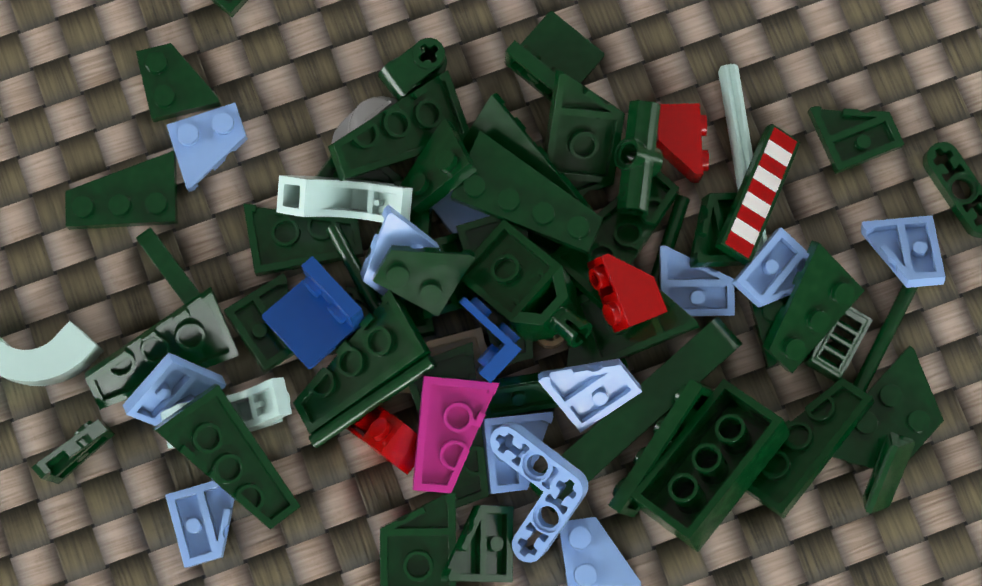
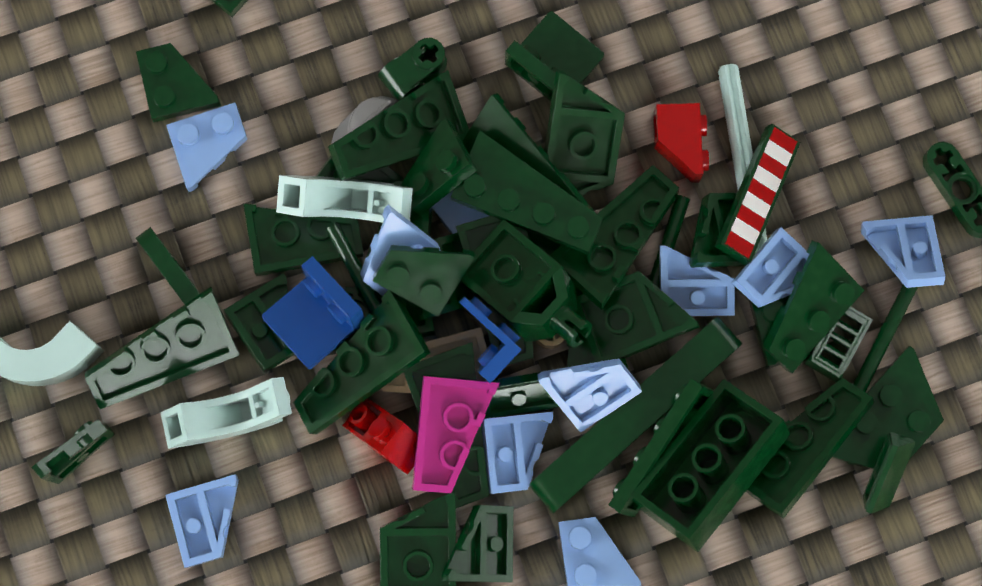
dark green wing [65,150,178,230] -> none
light blue wing [123,352,226,426] -> none
dark green wing [152,384,301,529] -> none
dark green bar [309,355,437,448] -> none
light blue beam [490,422,589,563] -> none
red slope [587,253,668,333] -> none
dark green piece [614,100,663,216] -> none
dark green wing [808,106,904,174] -> none

